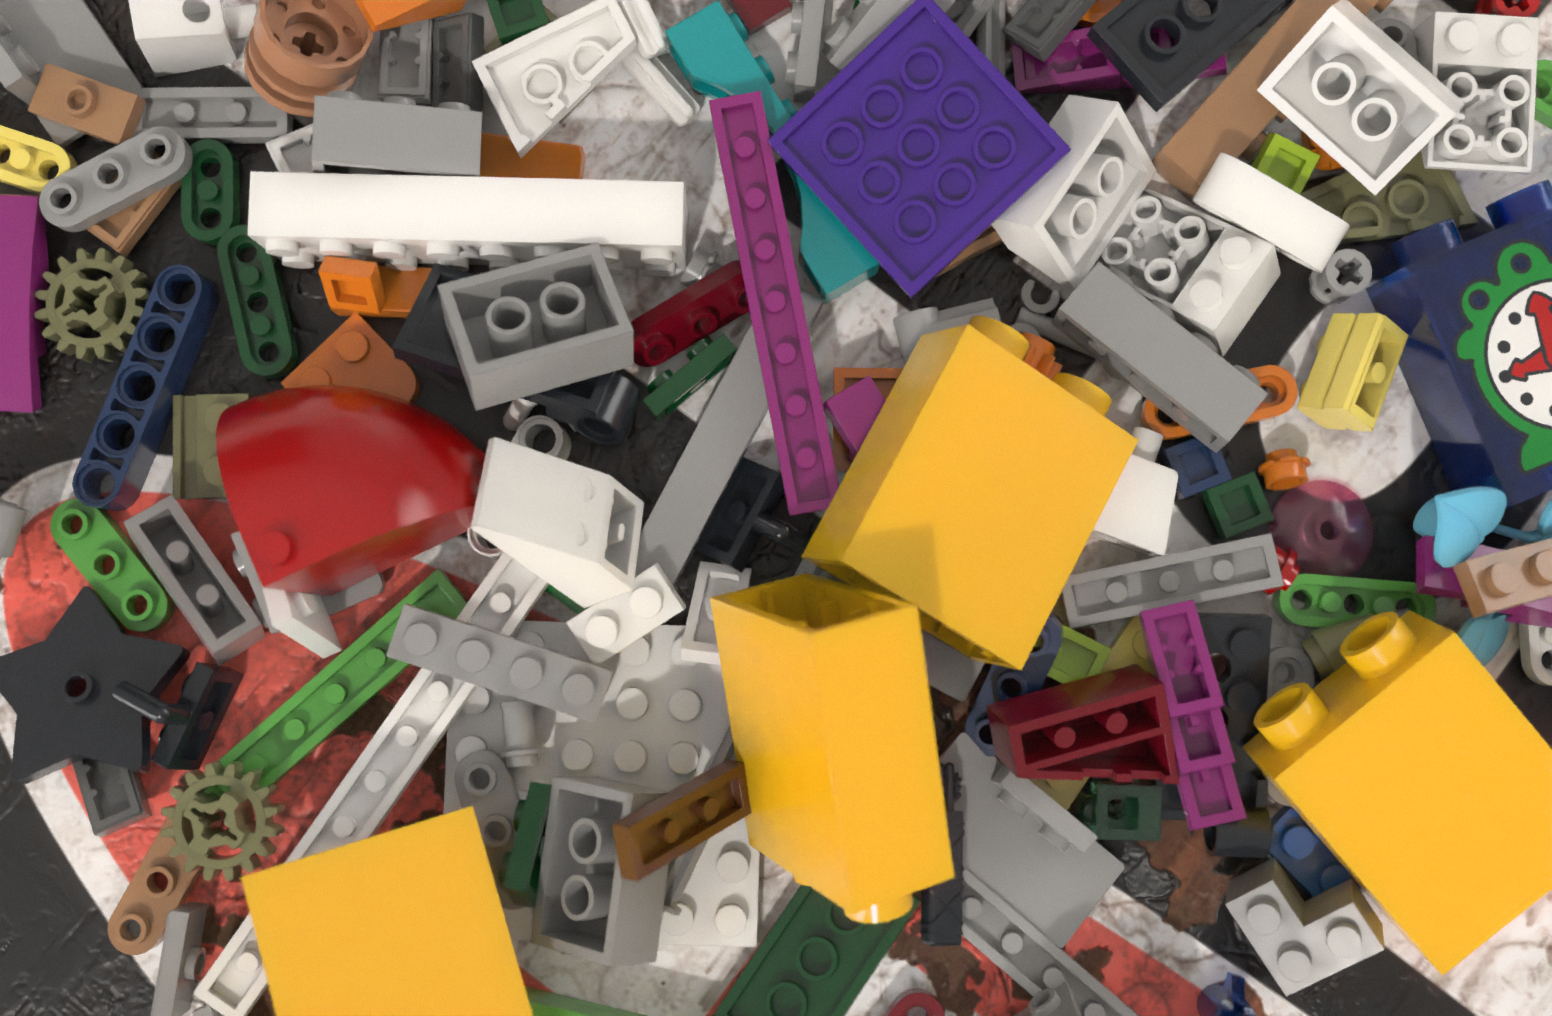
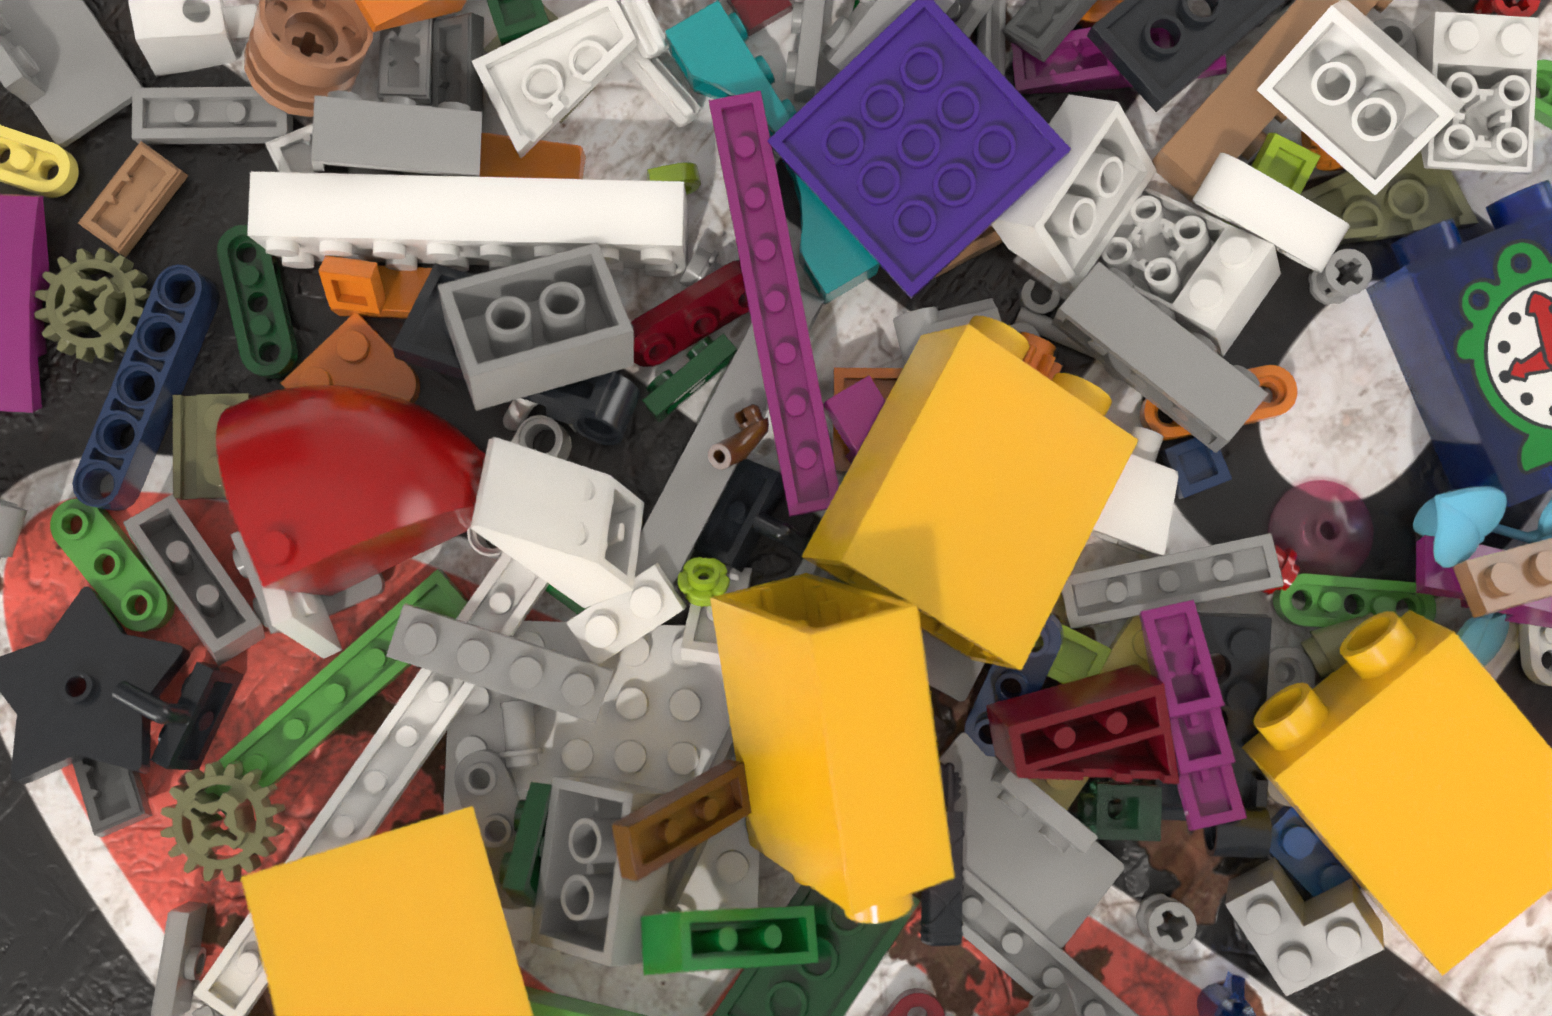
medium nougat plate [27,63,147,145] -> none
light grey plate [39,126,193,232] -> none
medium nougat plate [108,818,222,955] -> none
dark green plate [181,139,240,246] -> none
dark green plate [1201,471,1274,540] -> none
orange plate [1258,449,1311,490] -> none
light yellow brick [1297,313,1408,432] -> none
none -> green brick [640,906,818,975]
none -> lime tile [647,162,701,195]
none -> lime plate [677,557,730,607]
none -> reddish brown arm [708,404,769,470]
none -> light grey bush [1136,893,1197,951]

